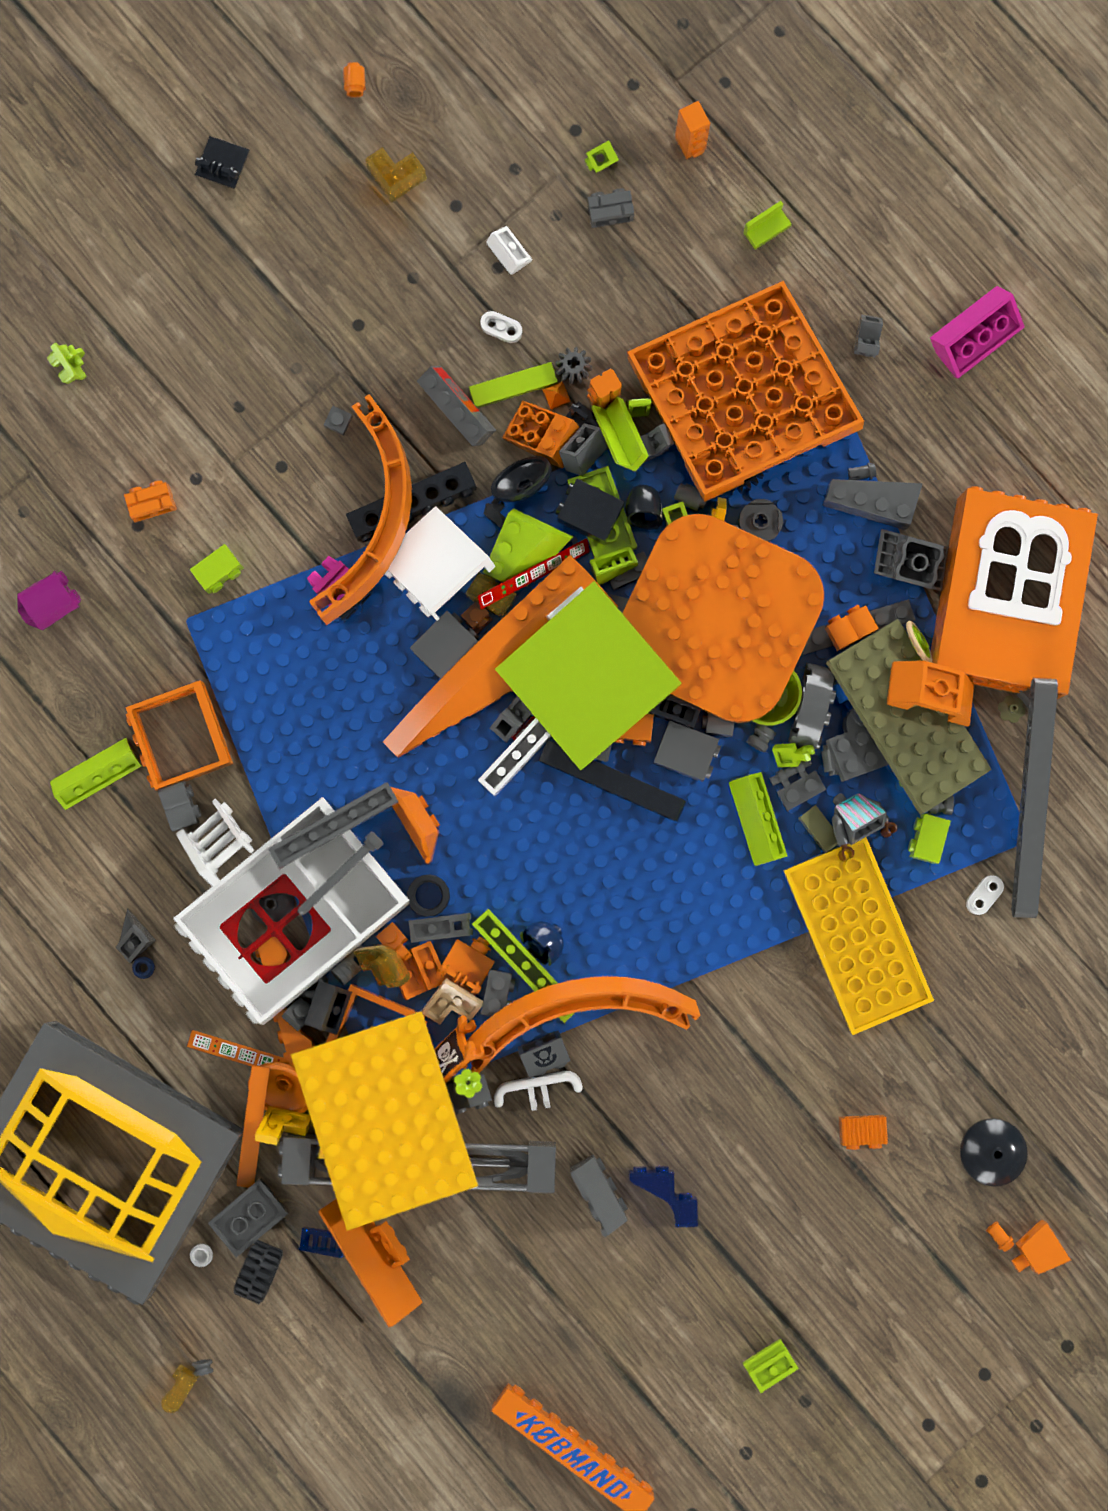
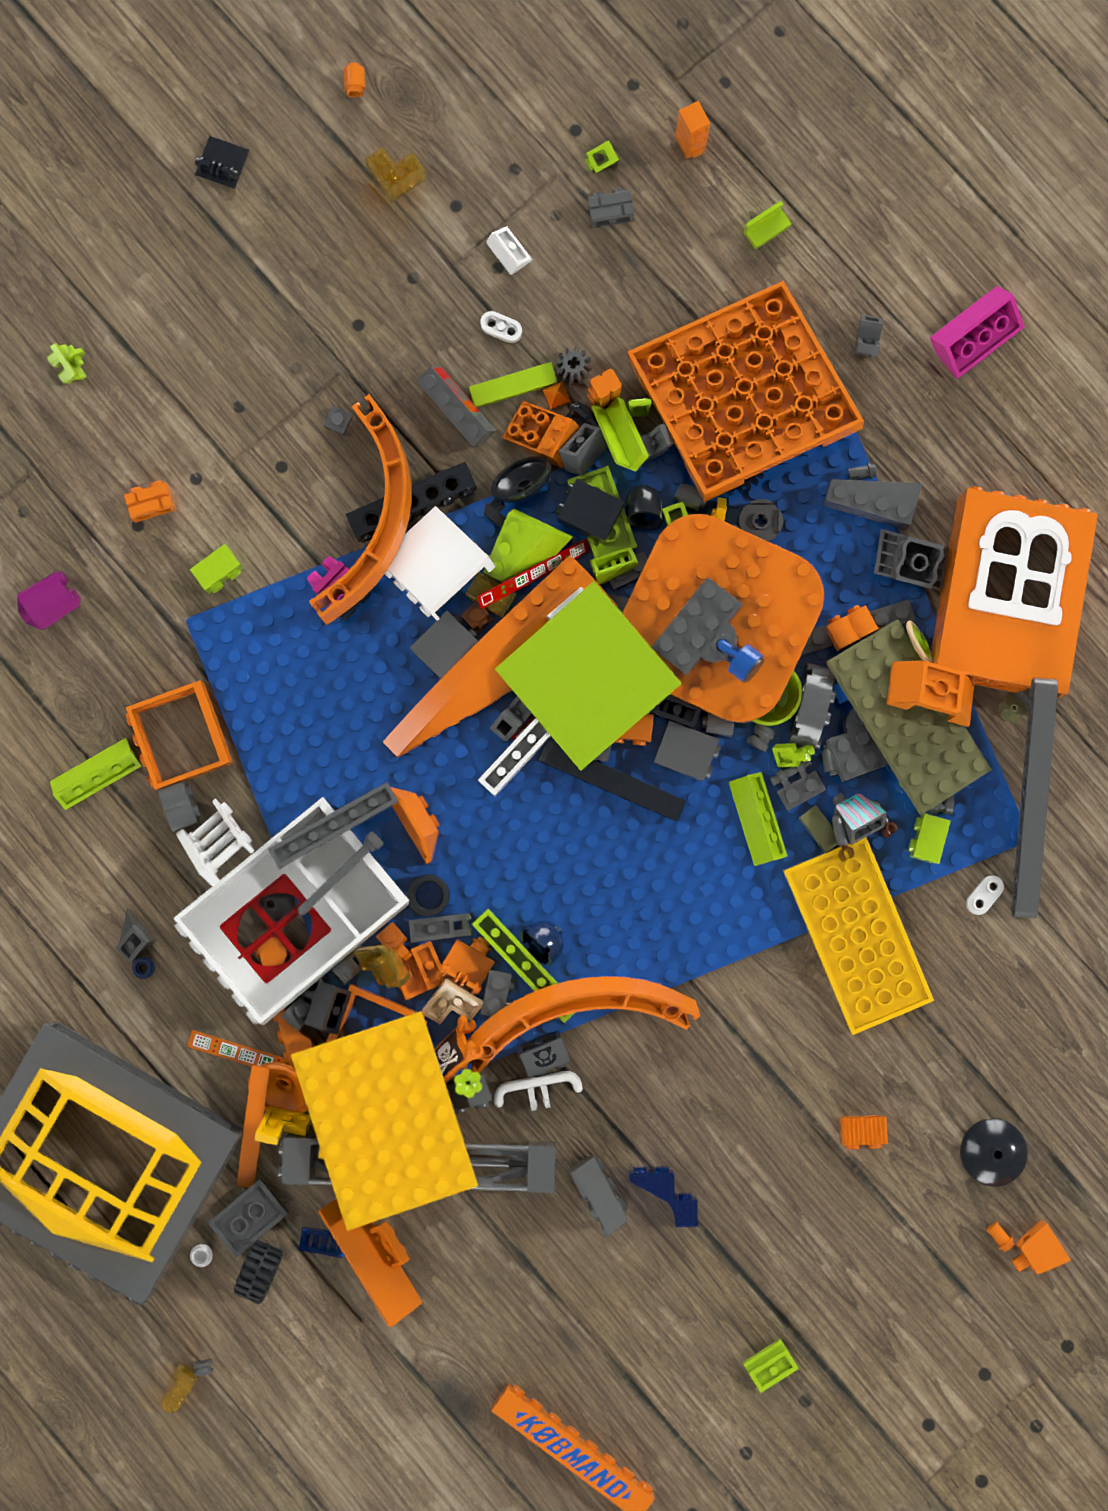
none -> dark grey plate [651,577,765,683]

